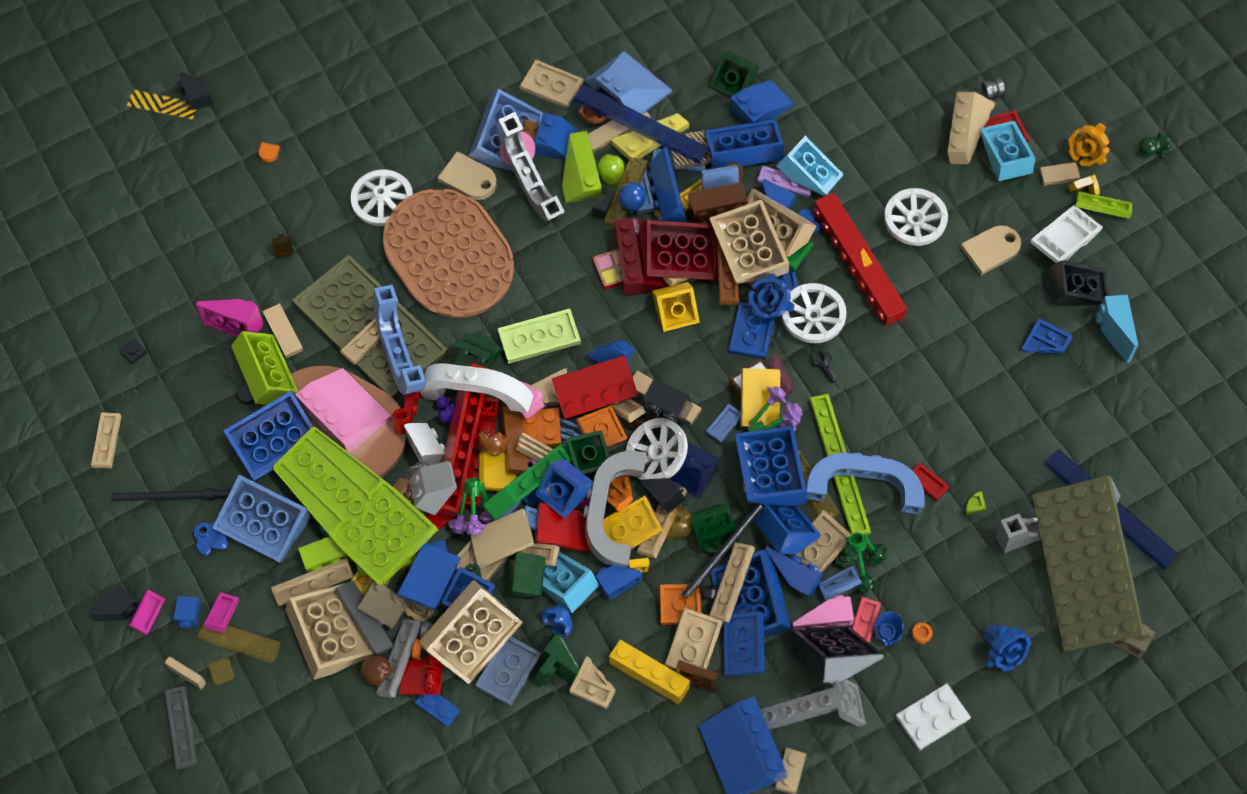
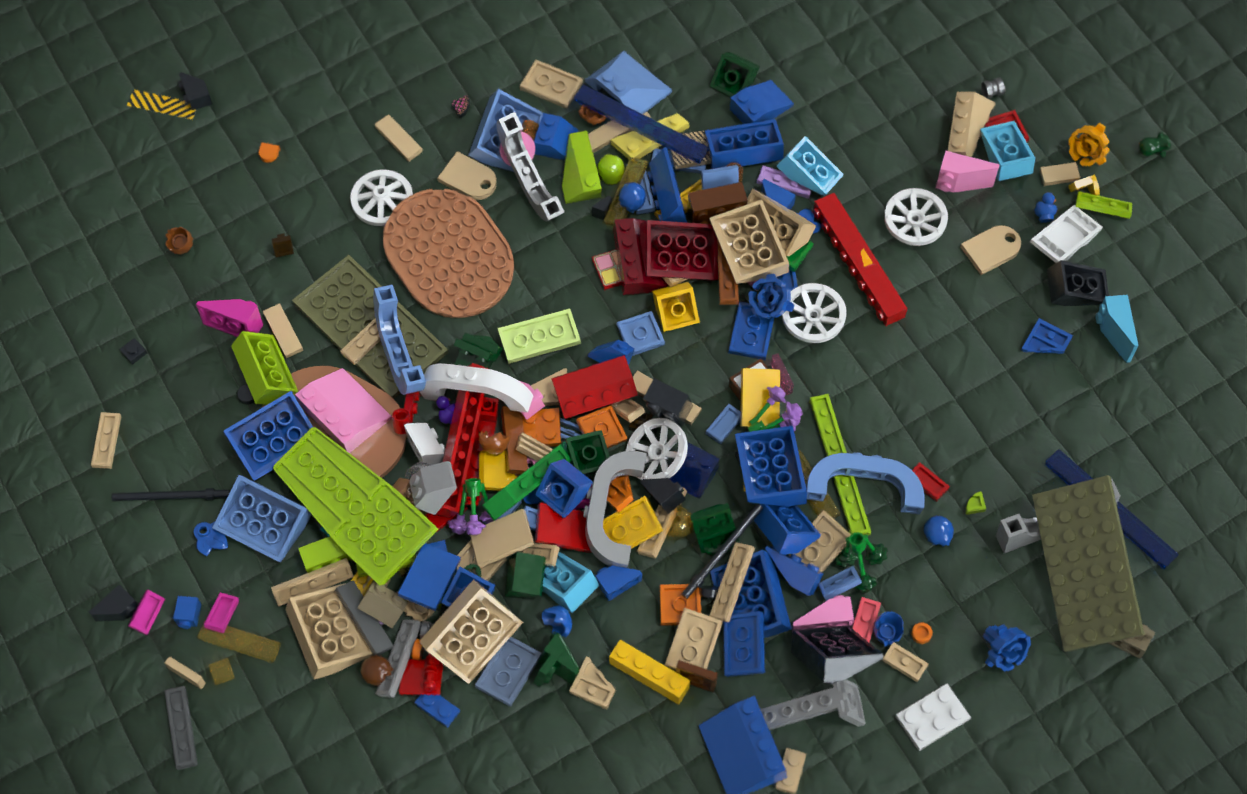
yellow tile [627,558,649,573] -> none
black bar [812,349,837,383] -> none
none -> dark orange hair [165,227,193,255]
none -> tan tile [375,114,423,162]
none -> black tile [452,95,470,118]
none -> medium blue tile [617,311,665,356]
none -> tan plate [882,642,928,682]
none -> blue hair [923,516,954,546]
none -> bright pink slope [936,151,999,193]
none -> blue animal [1034,192,1057,222]

